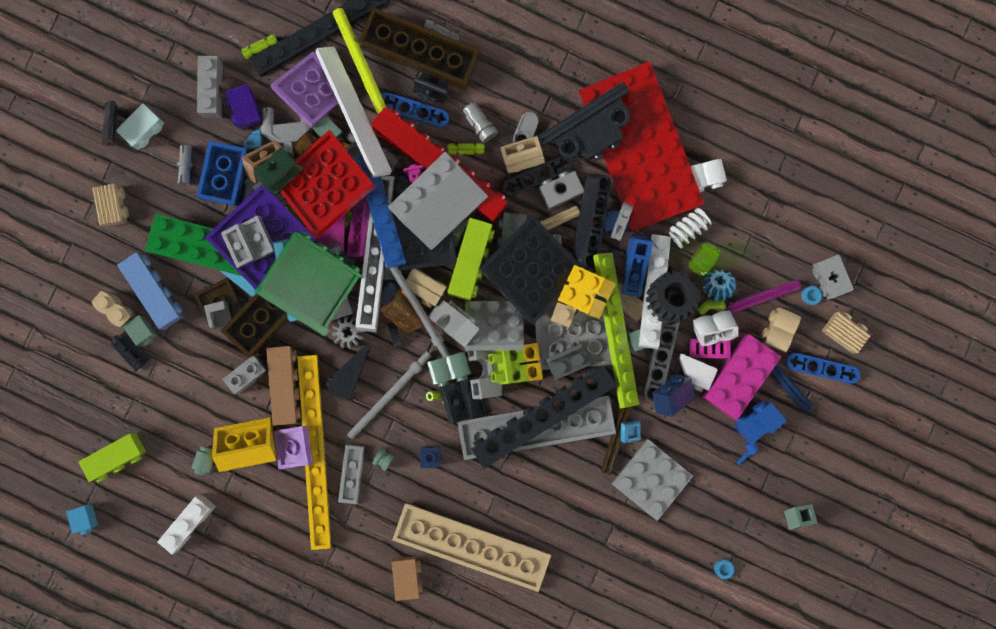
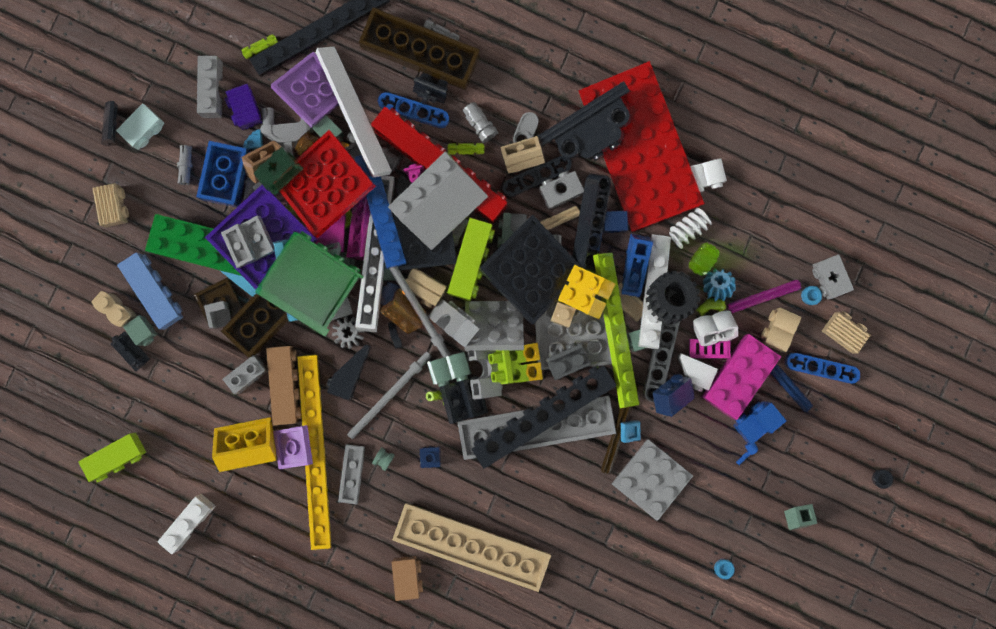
dark azure brick [66,503,98,535] -> none
sand green brick [191,446,214,476] -> none
neon yellow axle [333,8,386,114] -> none
light grey piece [611,202,633,241] -> none
none -> black tile [872,469,893,489]

